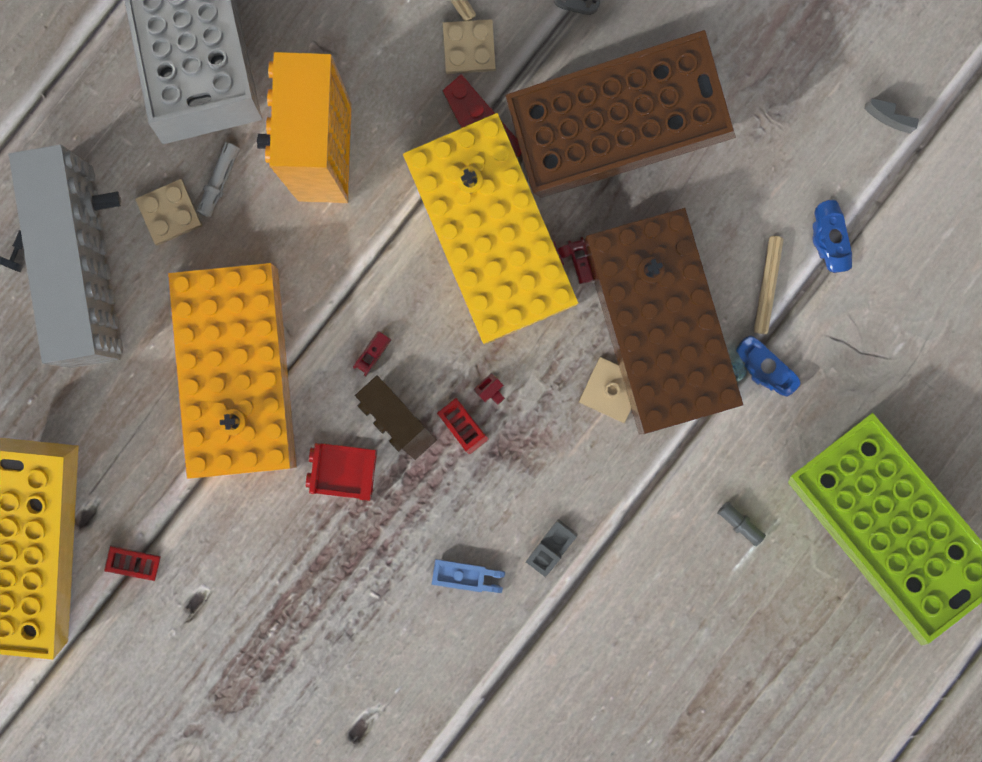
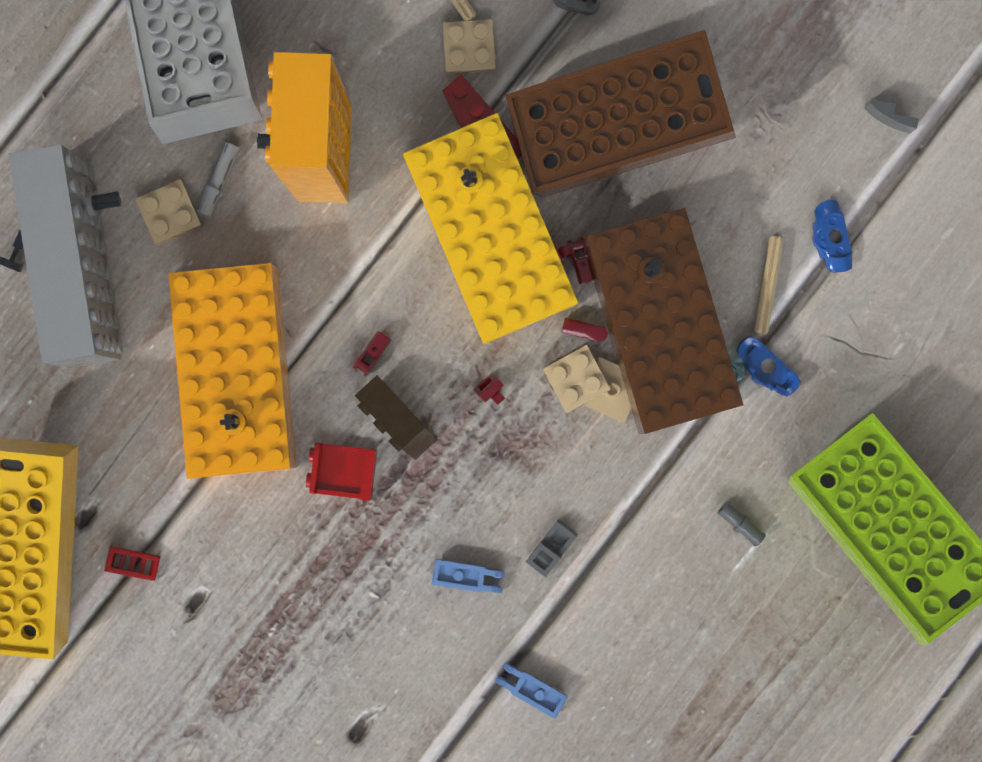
red slope [437,398,489,454] -> none
none -> medium blue hinge [495,662,568,719]
none -> tan plate [543,345,612,413]
none -> dark red bar [561,317,608,341]

